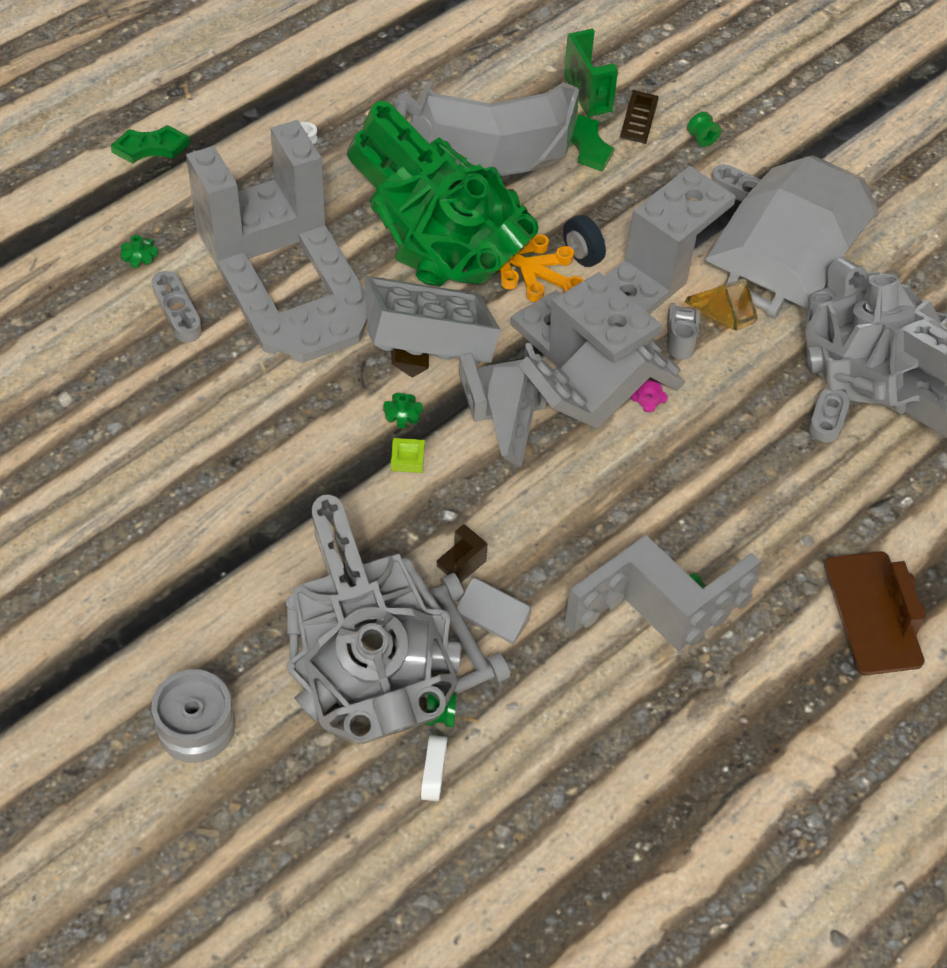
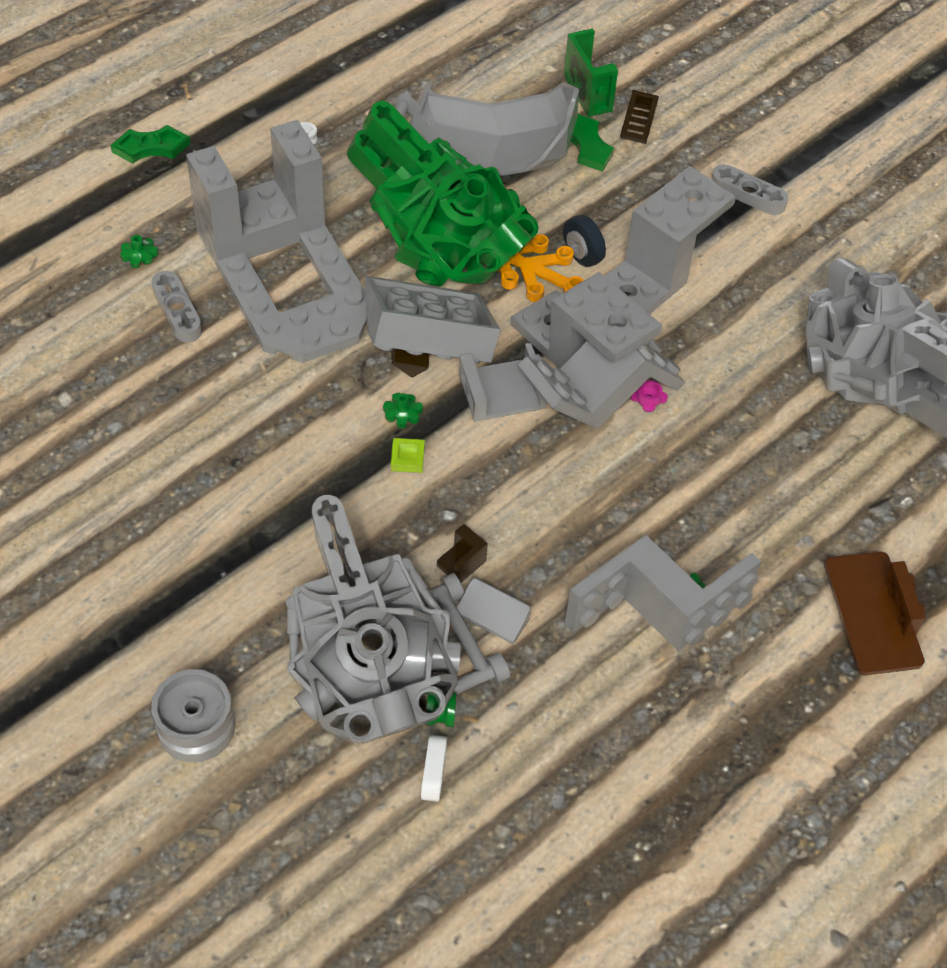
light grey slope [487,367,538,467] -> none
light grey piece [667,303,701,359] -> none
clear yellow slope [685,278,758,331] -> none
green wheel [687,112,722,147] -> none
light grey windscreen [706,155,880,319] -> none
light grey plate [809,388,850,443] -> none

